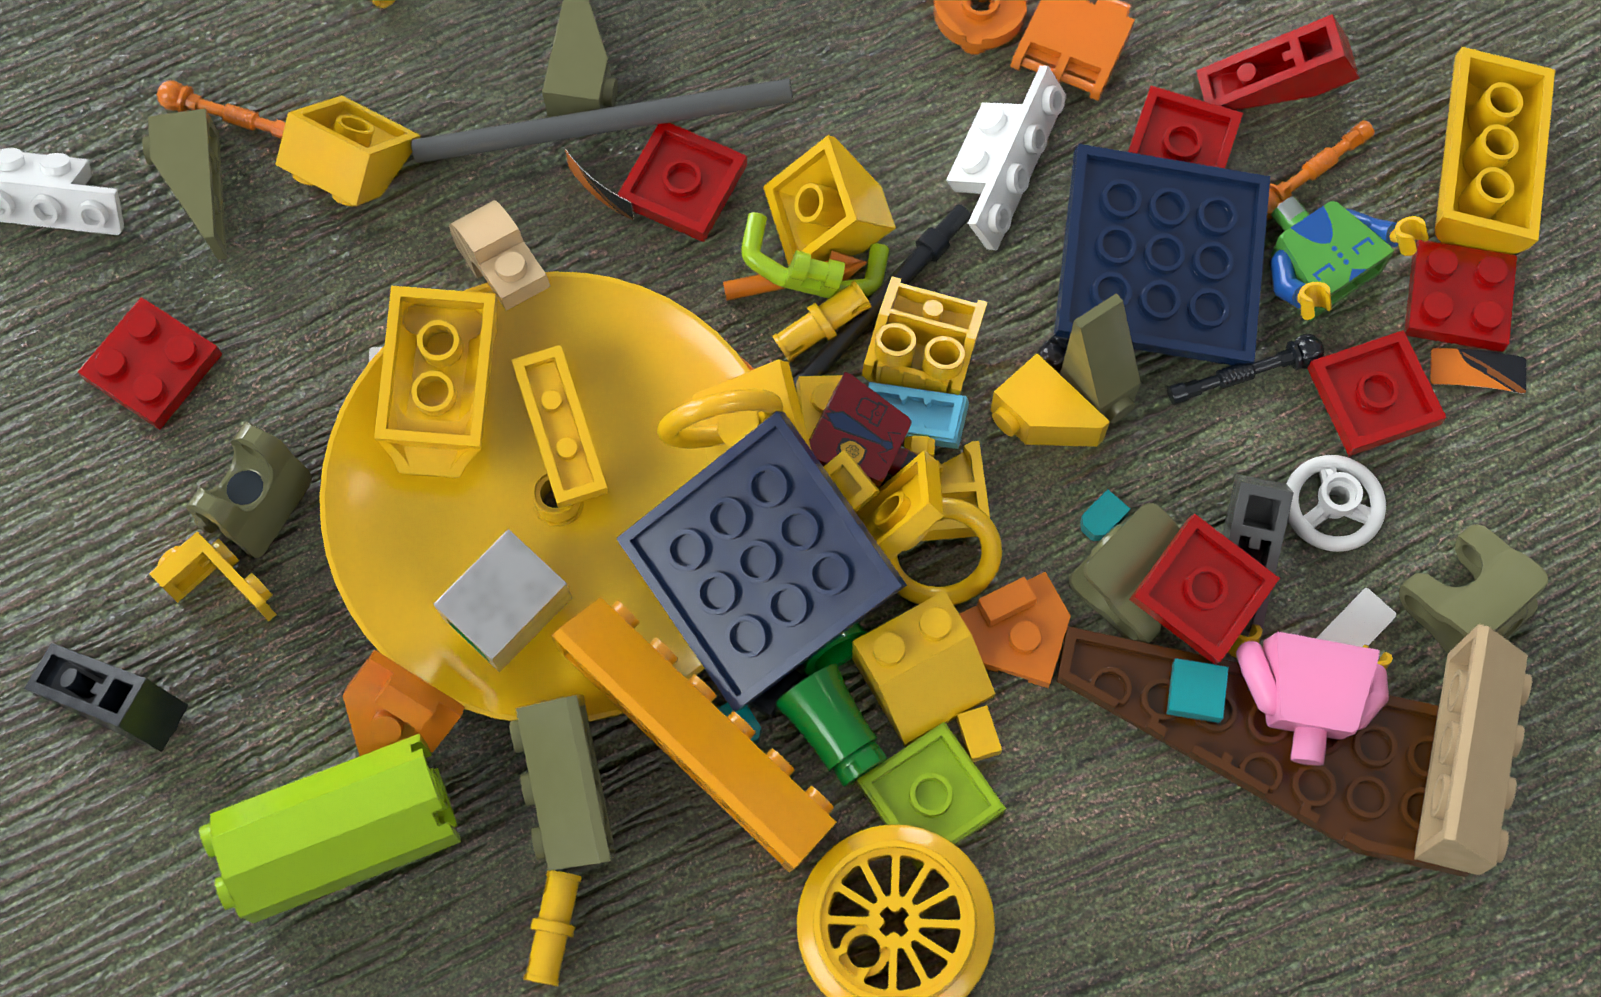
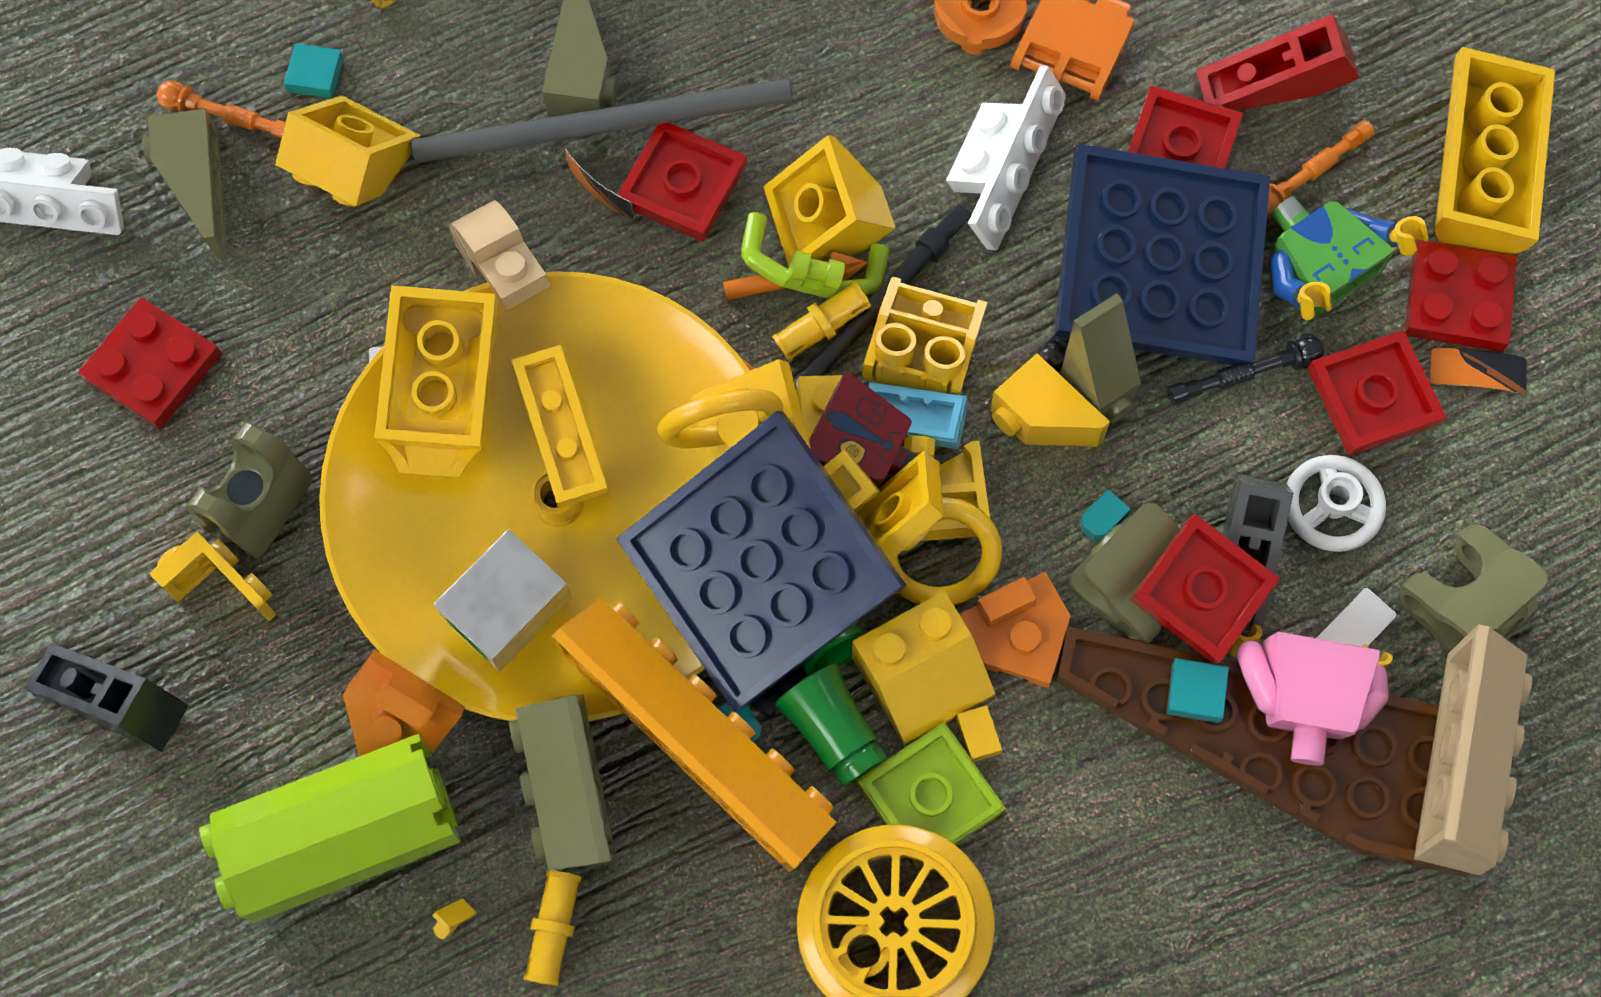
none -> teal tile [284,43,344,99]
none -> yellow piece [432,898,477,939]

